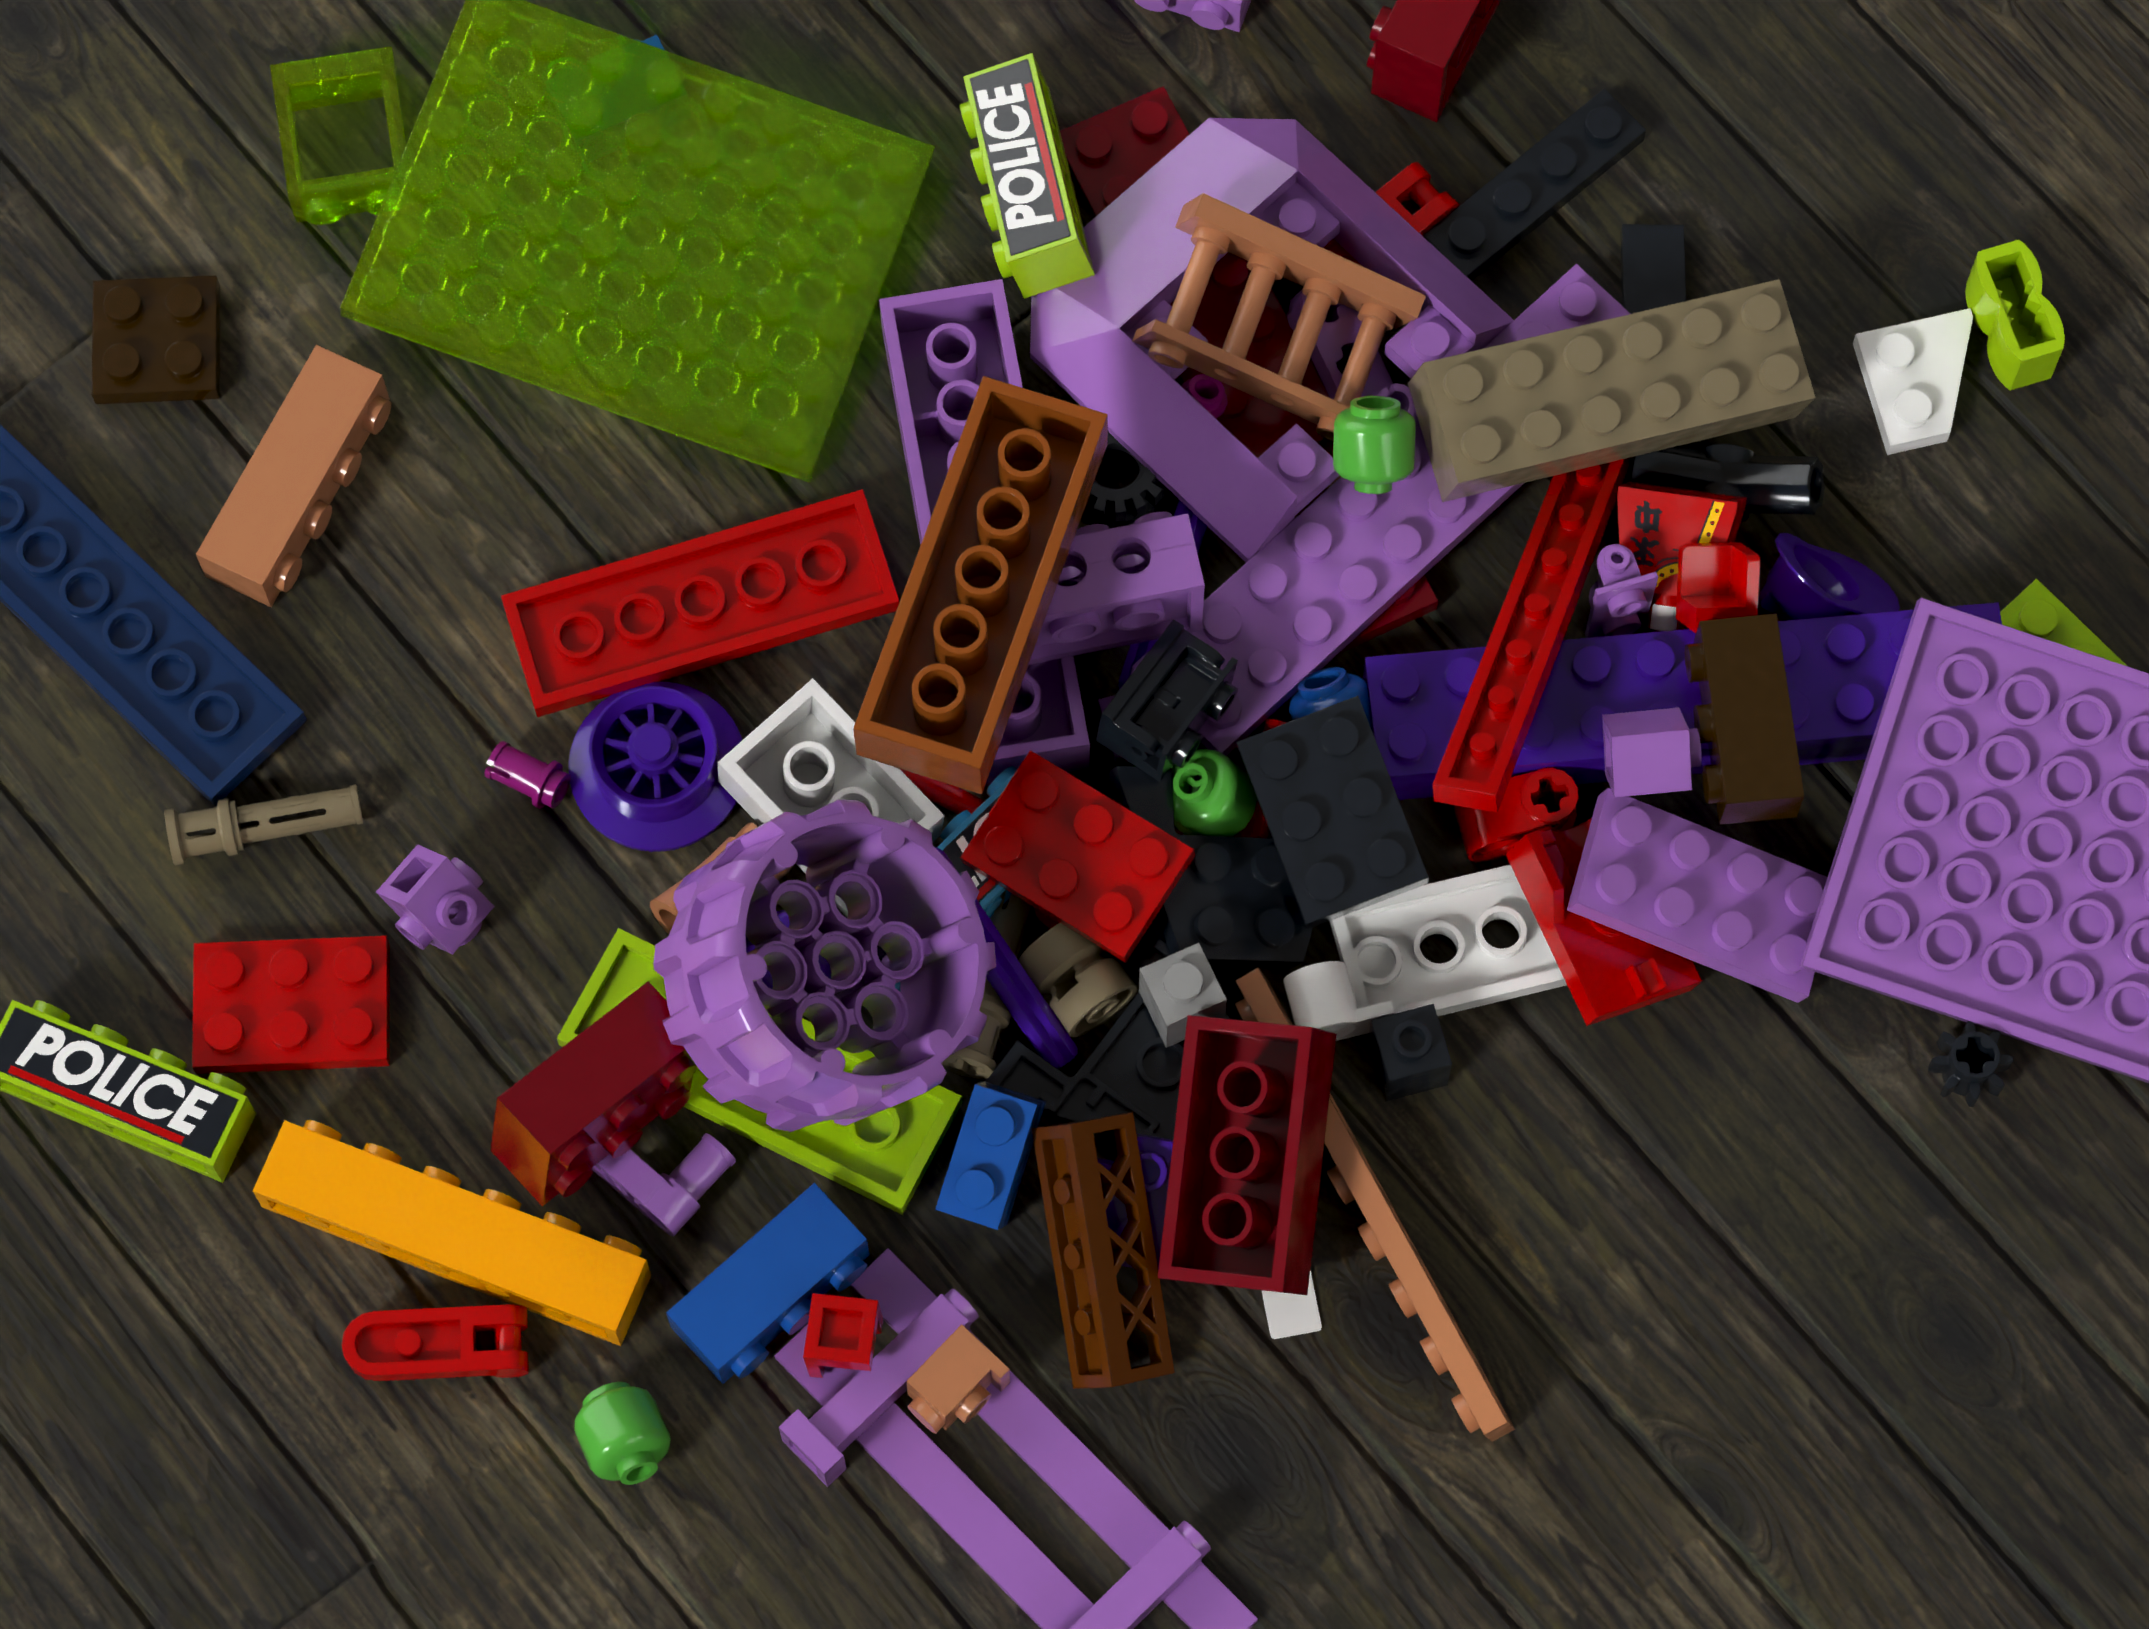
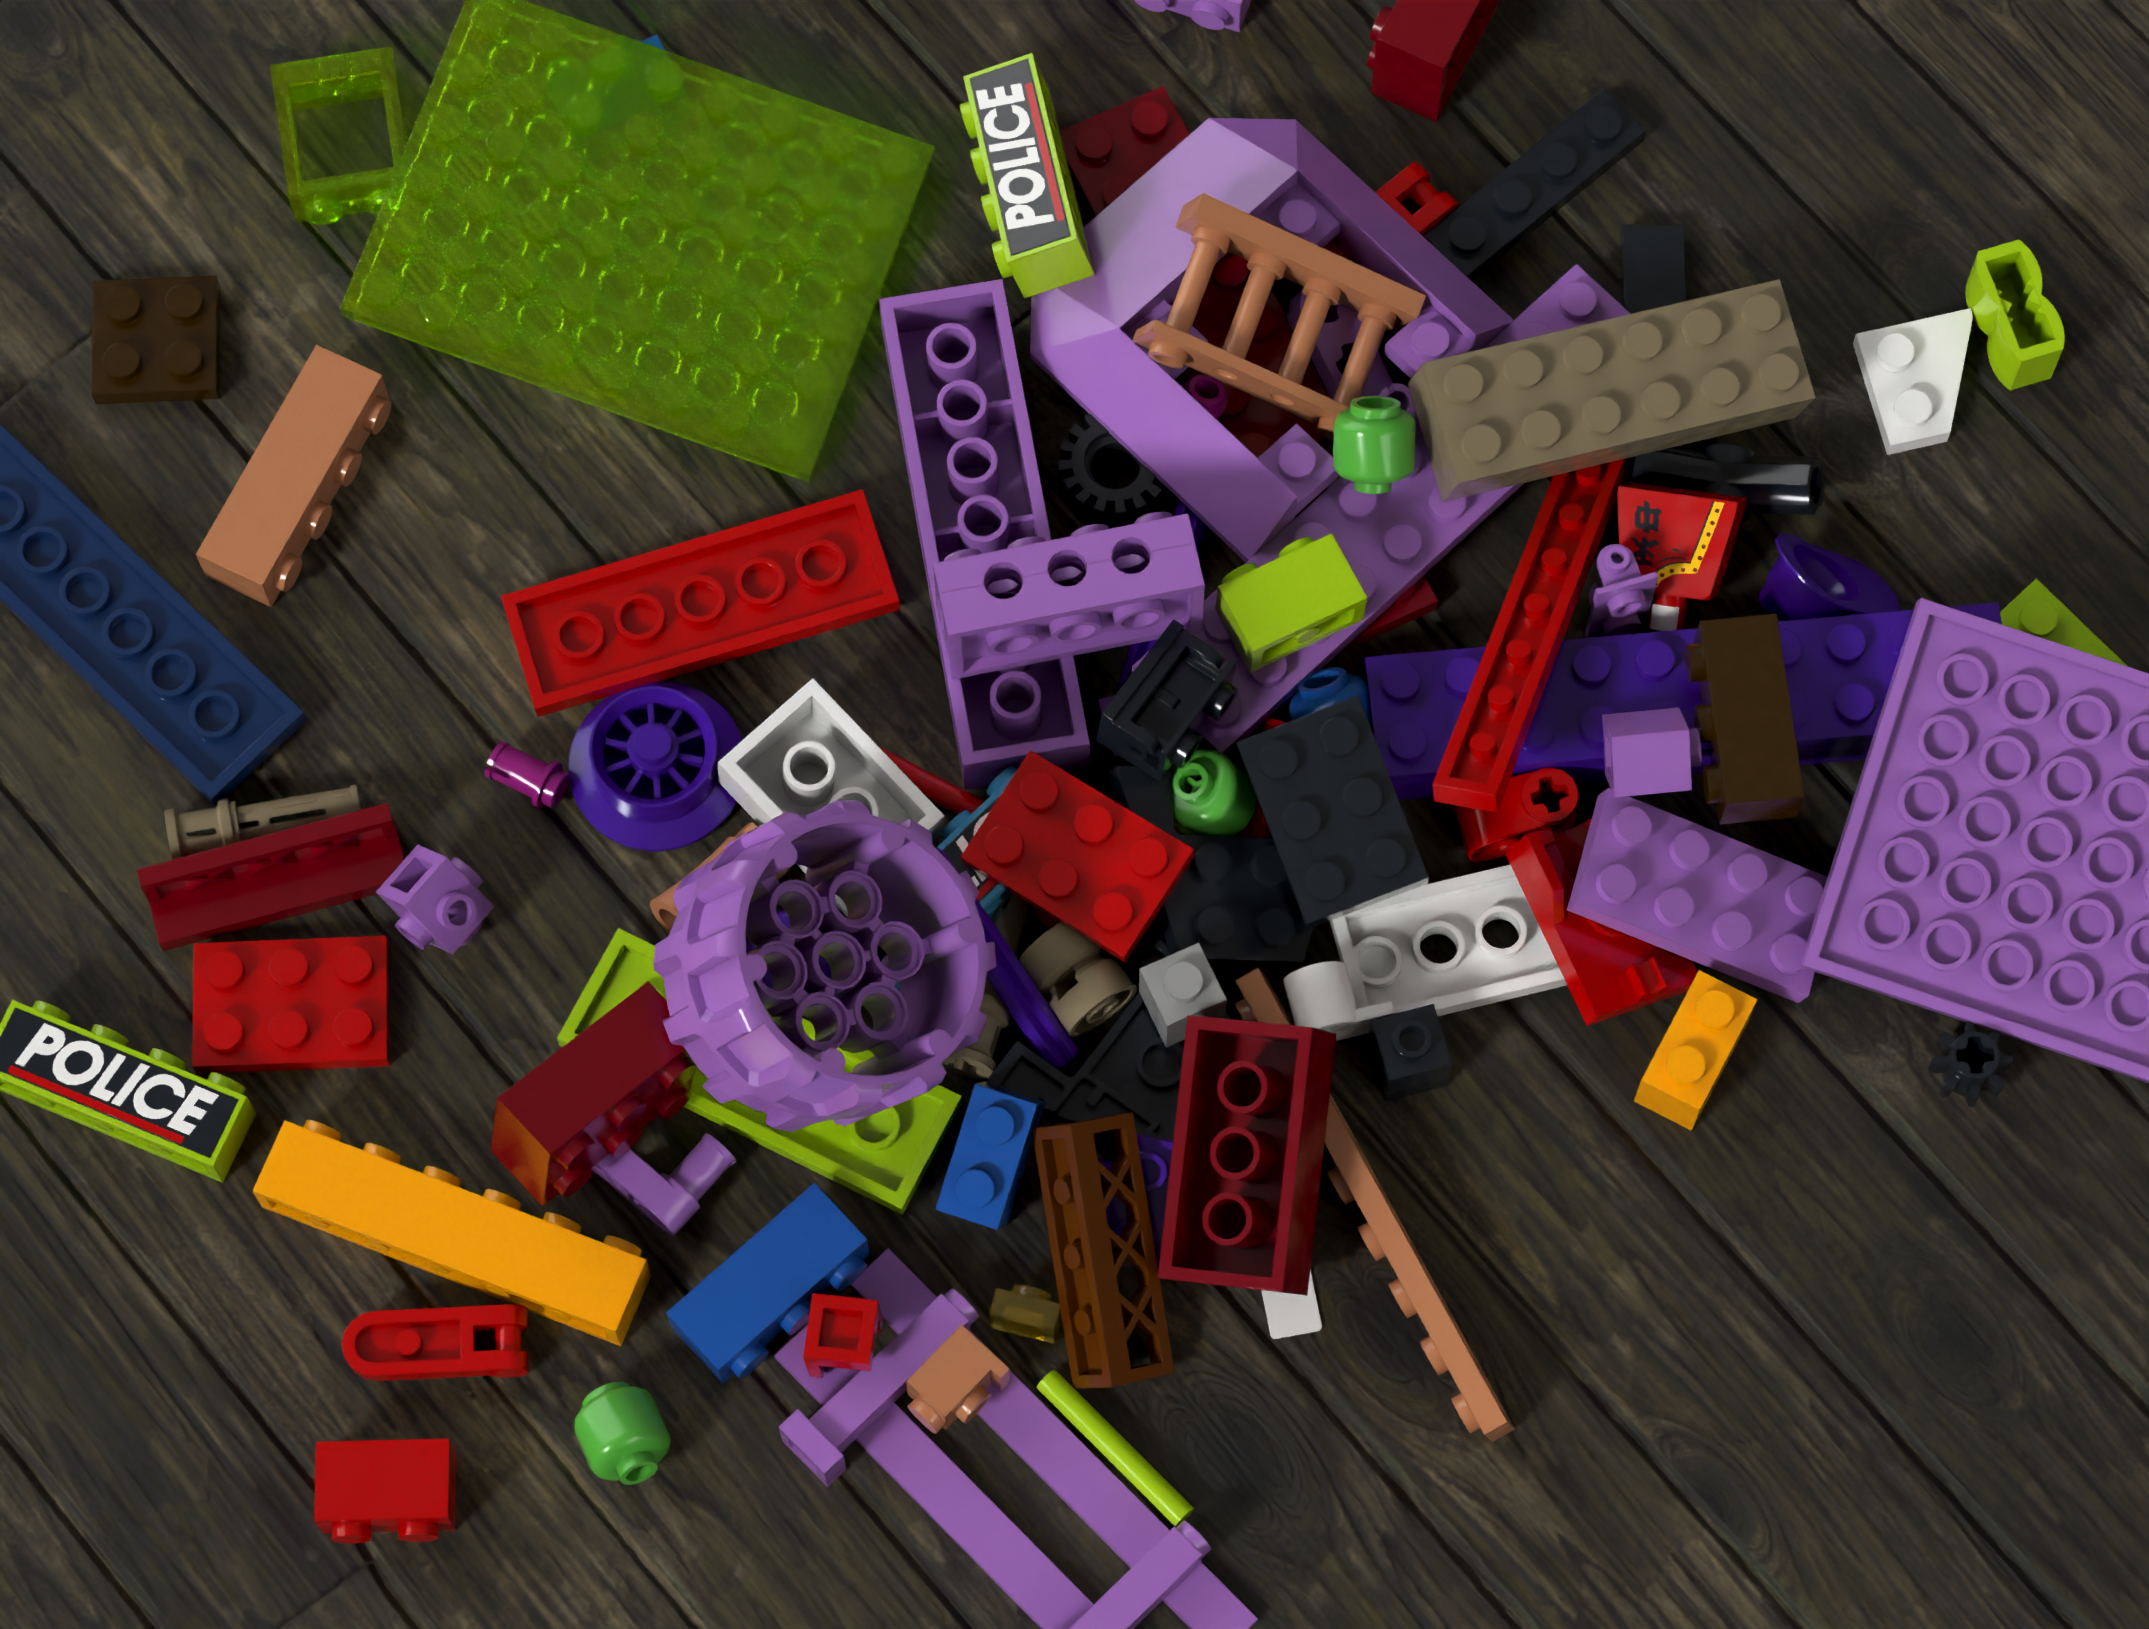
dark orange brick [853,376,1108,794] -> none
red panel [1676,542,1760,633] -> none
none -> dark red fence [136,803,405,951]
none -> red brick [314,1438,457,1544]
none -> clear yellow plate [990,1284,1061,1344]
none -> lime bar [1036,1369,1194,1527]
none -> lime brick [1215,533,1368,673]
none -> light orange brick [1634,970,1758,1131]

